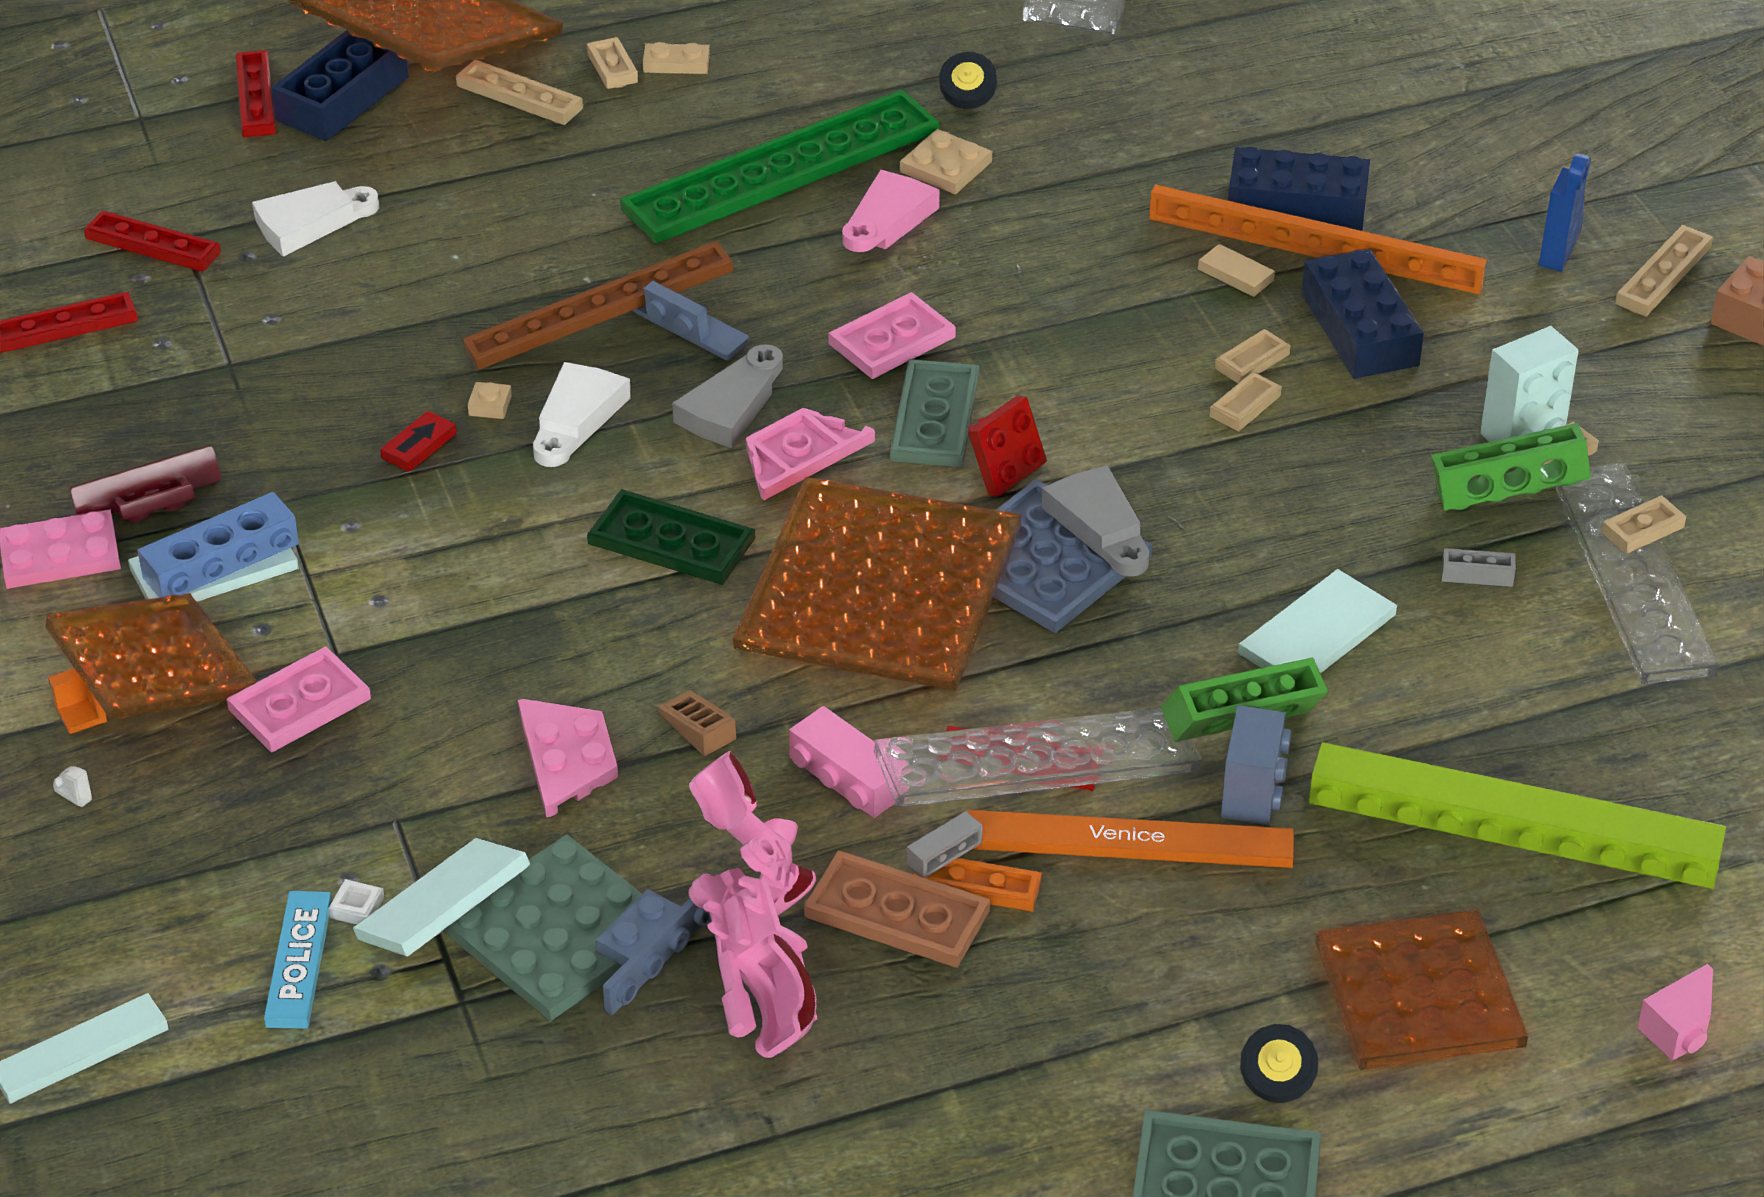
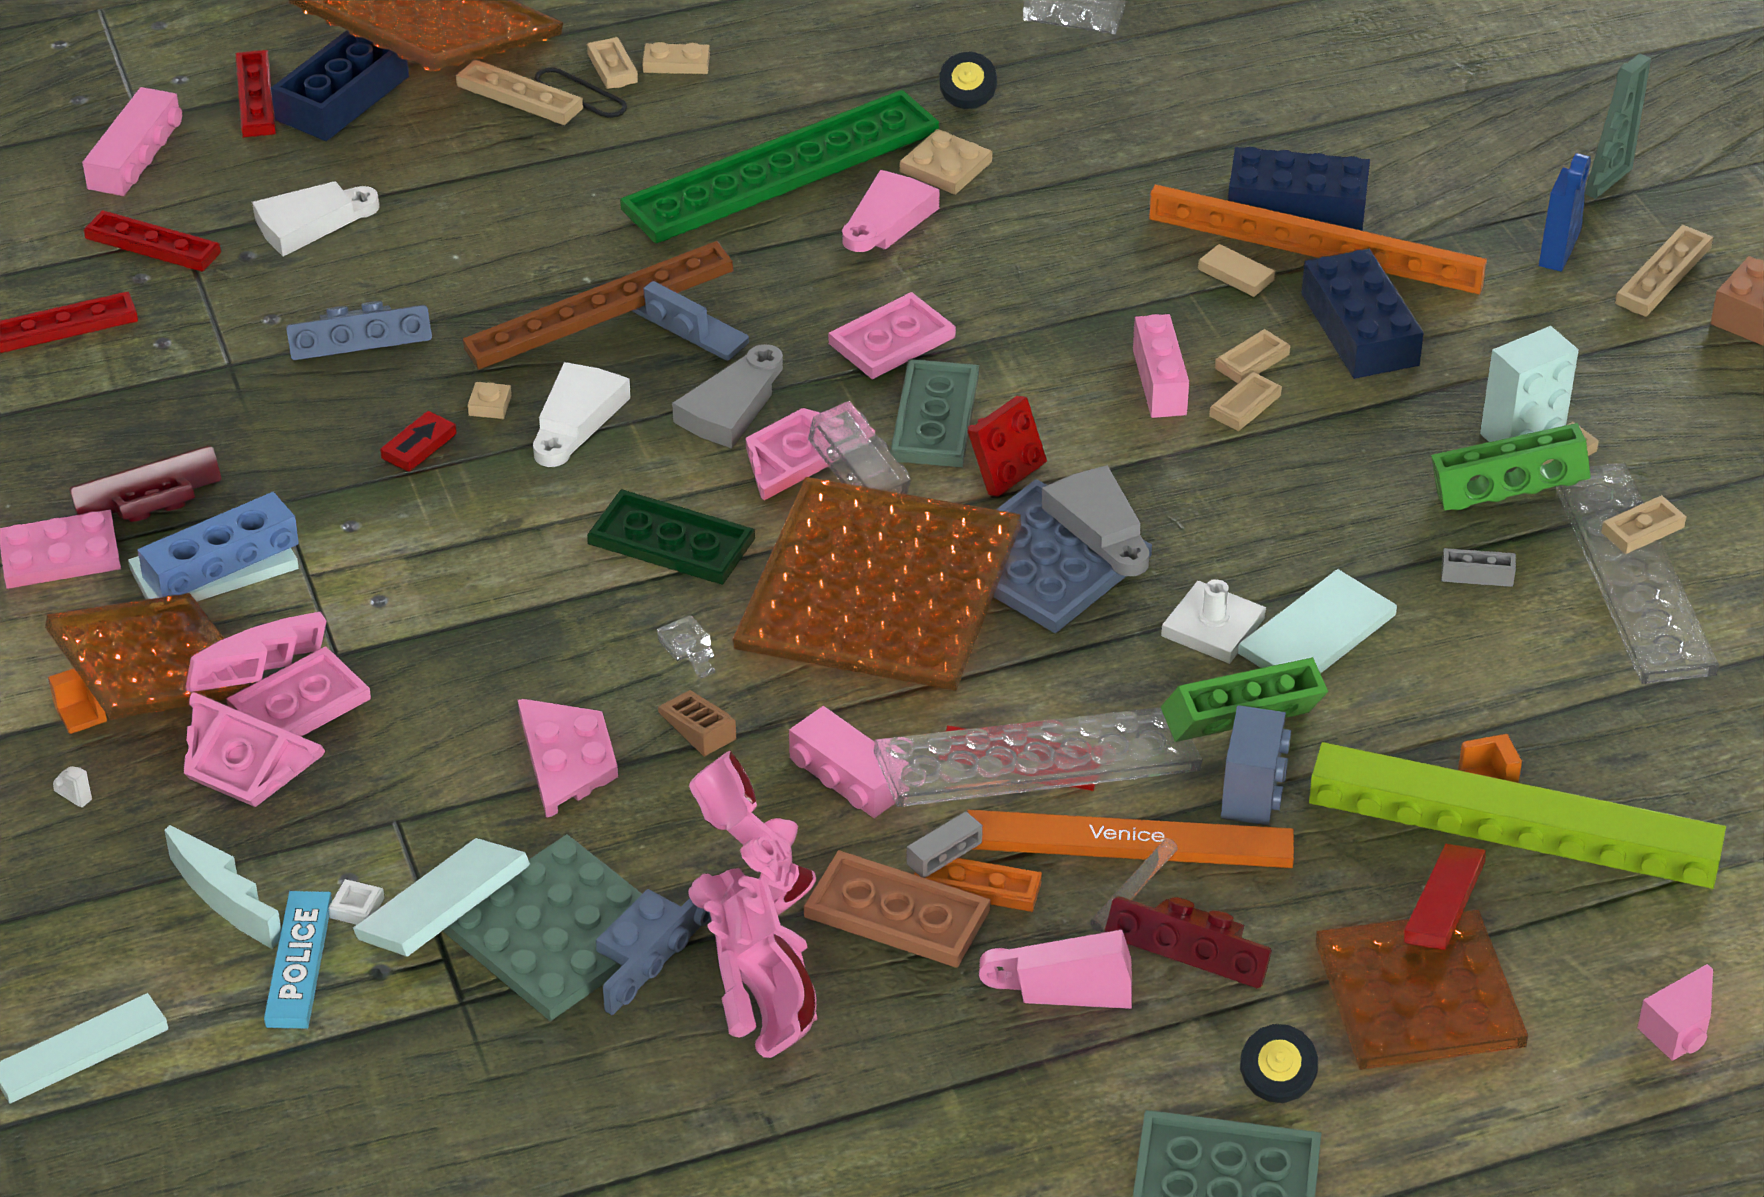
none -> bright pink brick [82,87,182,196]
none -> light aqua slope [165,825,281,949]
none -> bright pink wing [184,692,325,807]
none -> bright pink slope [185,612,327,692]
none -> sand blue bracket [286,301,432,360]
none -> black piece [534,67,627,118]
none -> clear plate [657,615,715,678]
none -> clear brick [808,401,911,518]
none -> bright pink piece [979,930,1132,1009]
none -> clear bar [1090,838,1178,932]
none -> dark red bracket [1104,896,1272,988]
none -> bright pink brick [1133,314,1189,418]
none -> white tile [1161,580,1266,664]
none -> red tile [1404,844,1486,950]
none -> orange panel [1458,734,1522,783]
none -> sand green wing [1585,53,1651,199]

